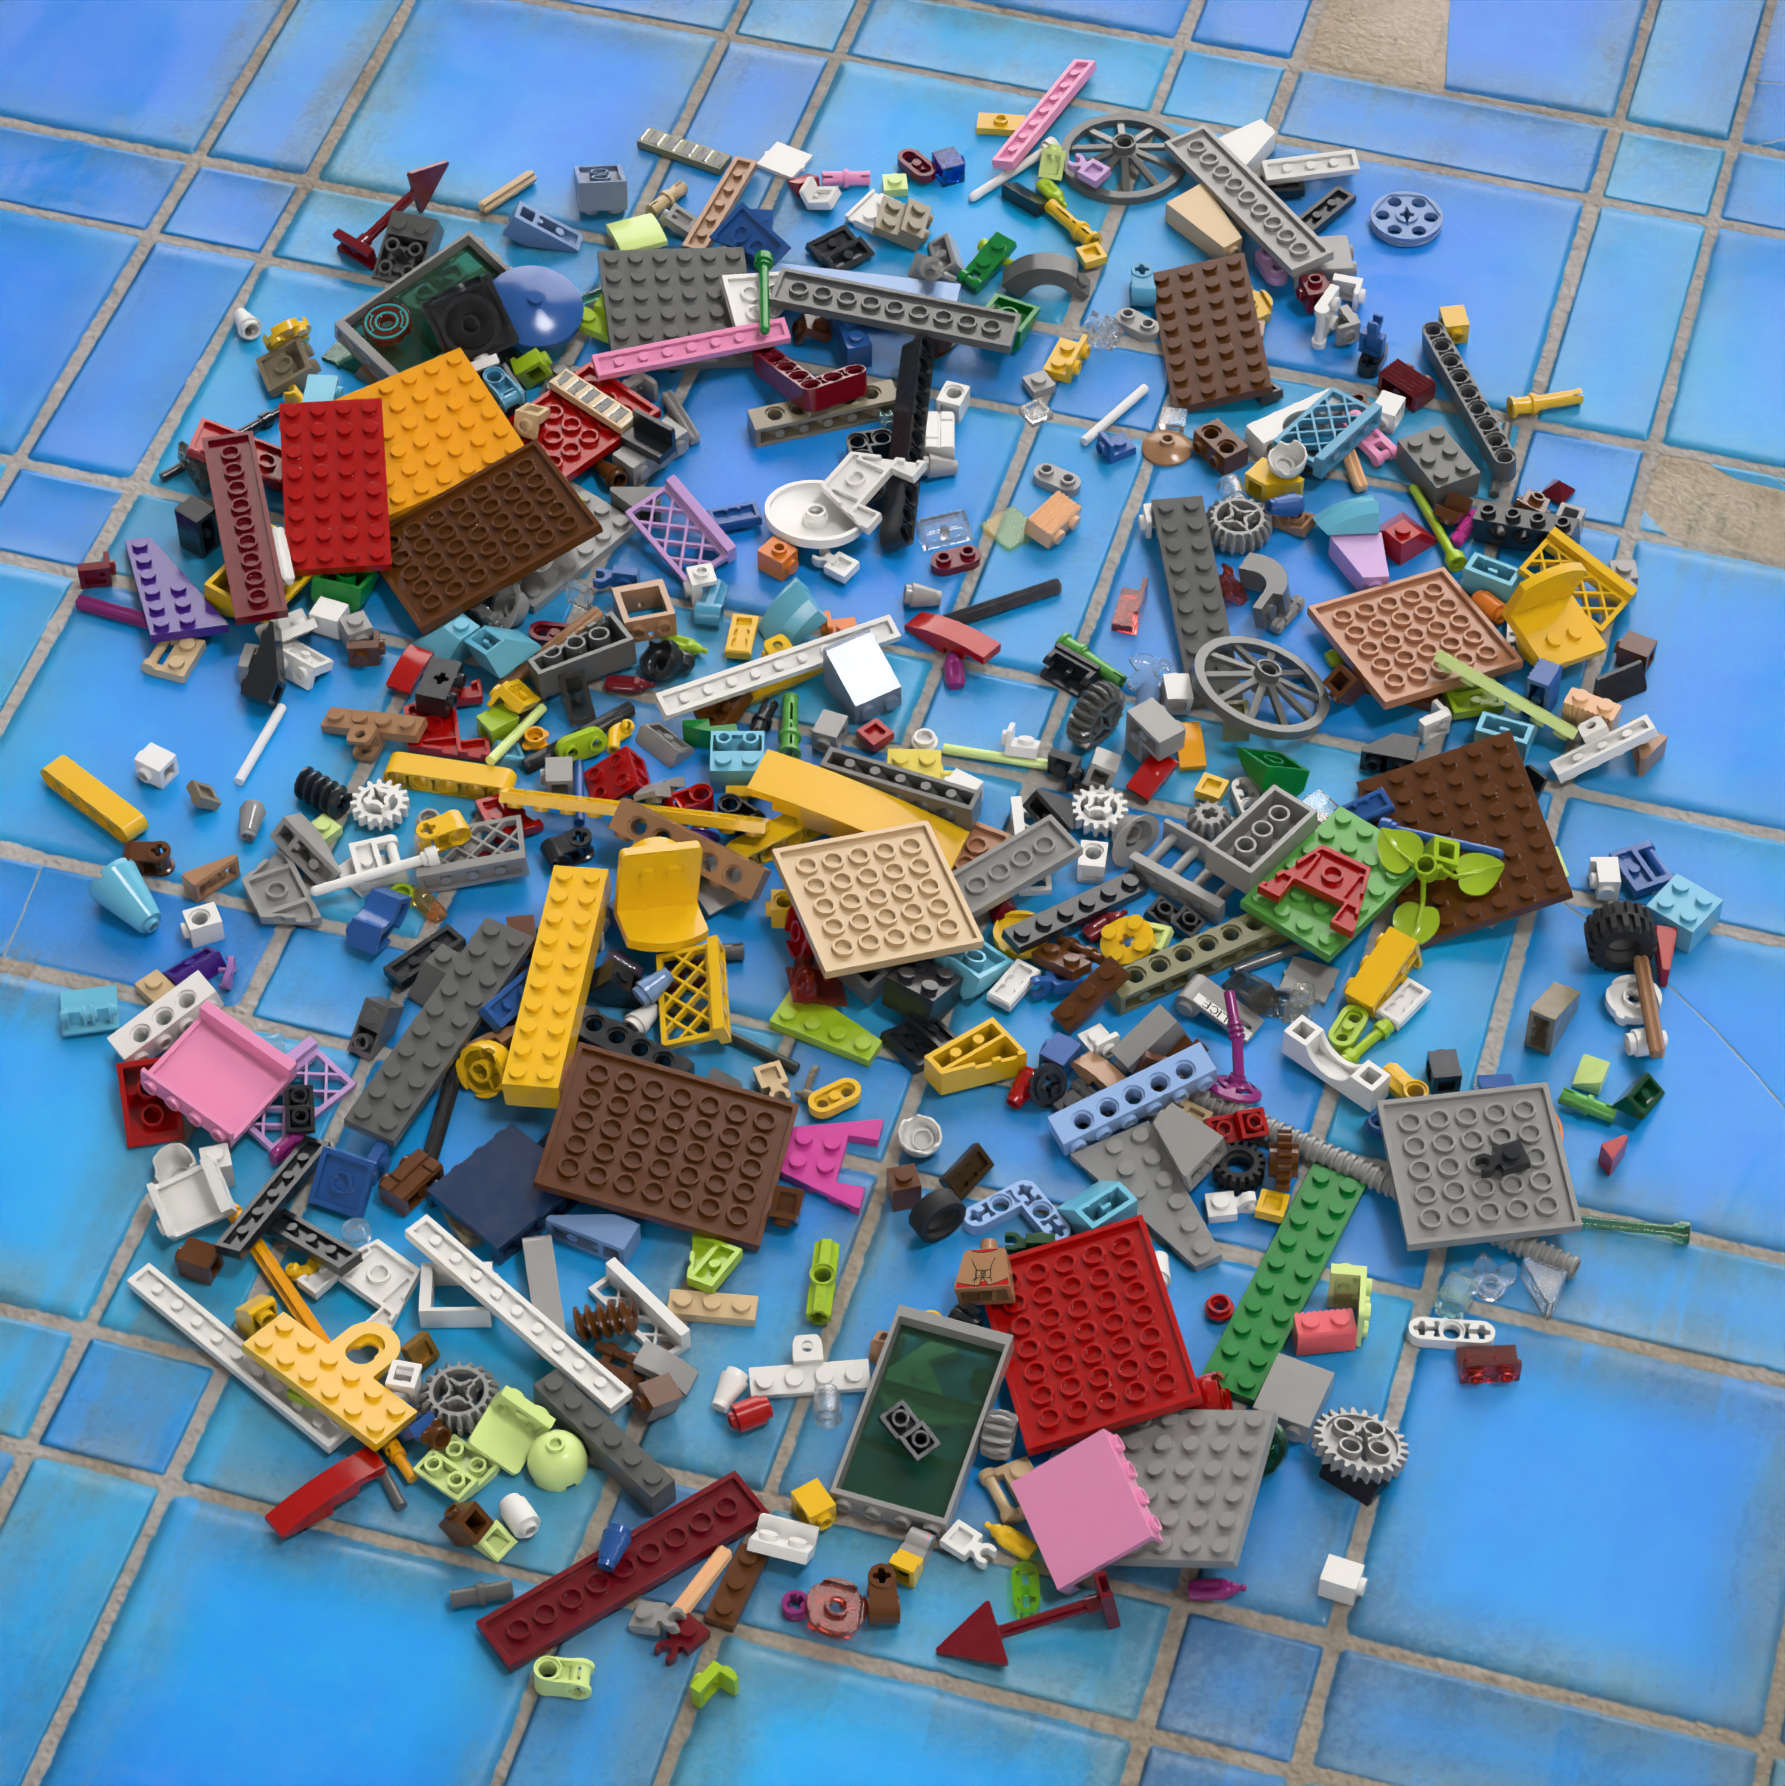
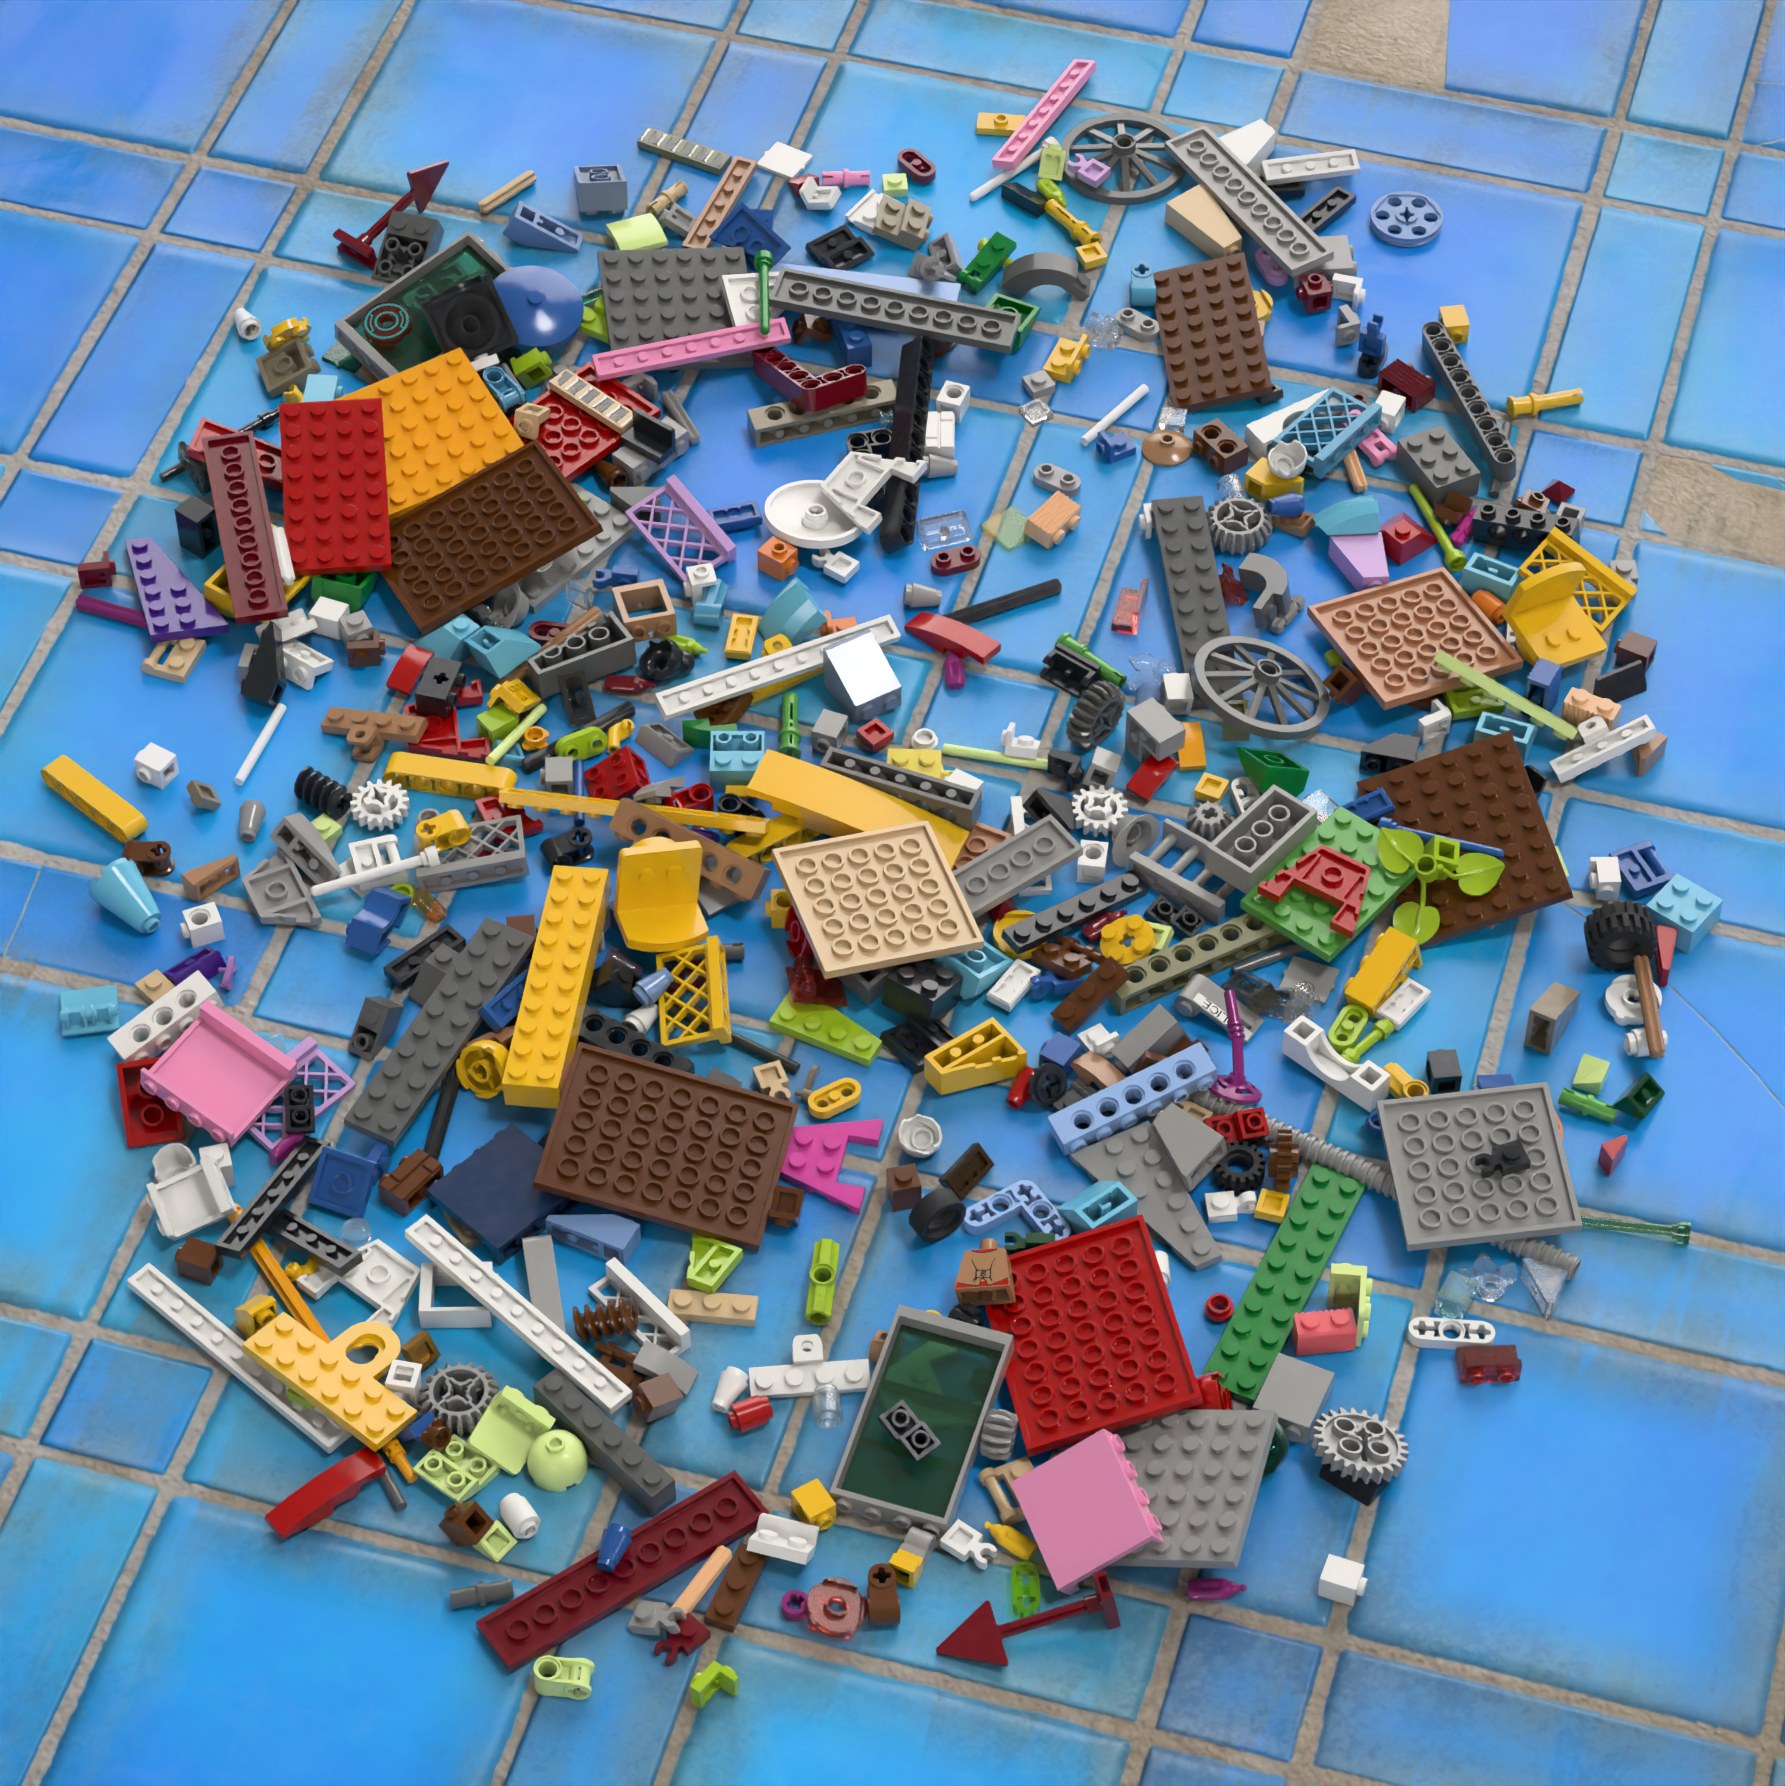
black pin [749,697,778,733] -> none
clear blue brick [932,146,965,188] -> none
white plate [1311,284,1341,350] -> none

